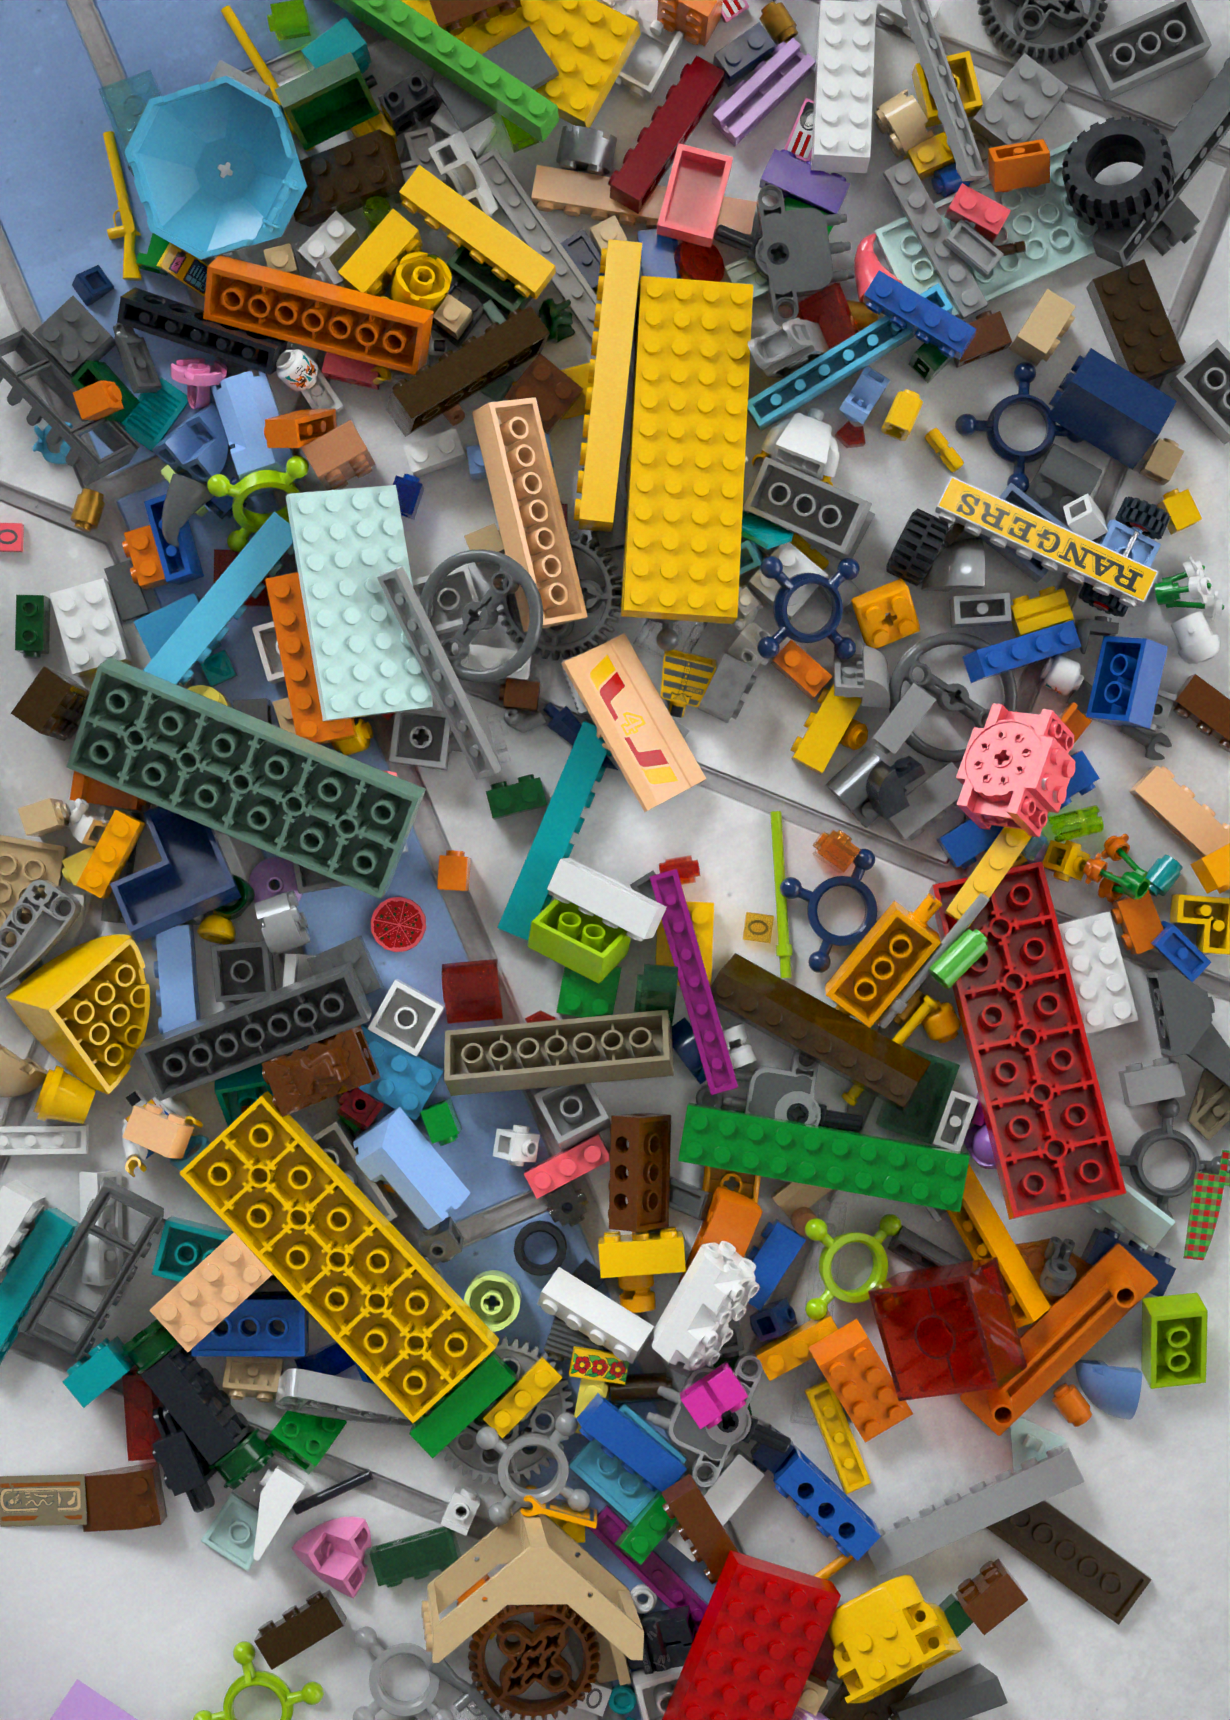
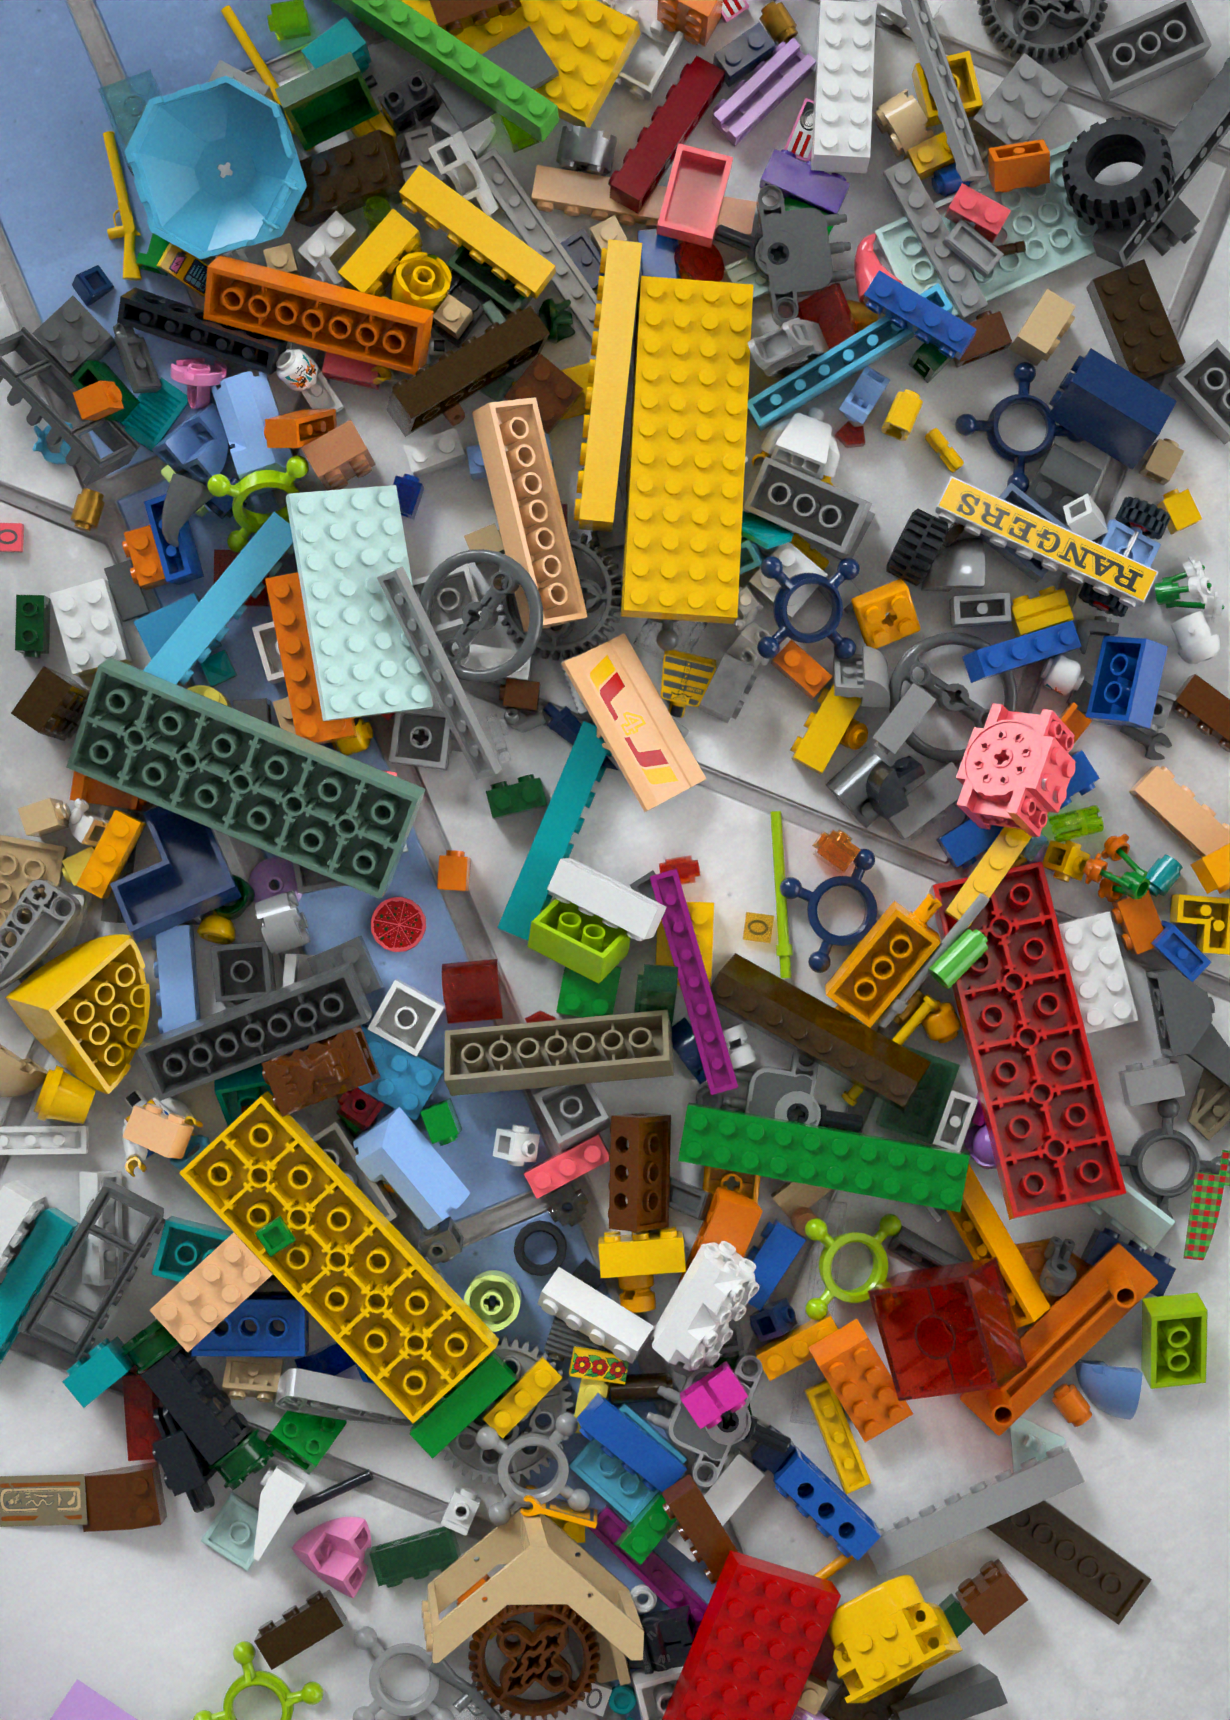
none -> green tile [255,1216,296,1257]

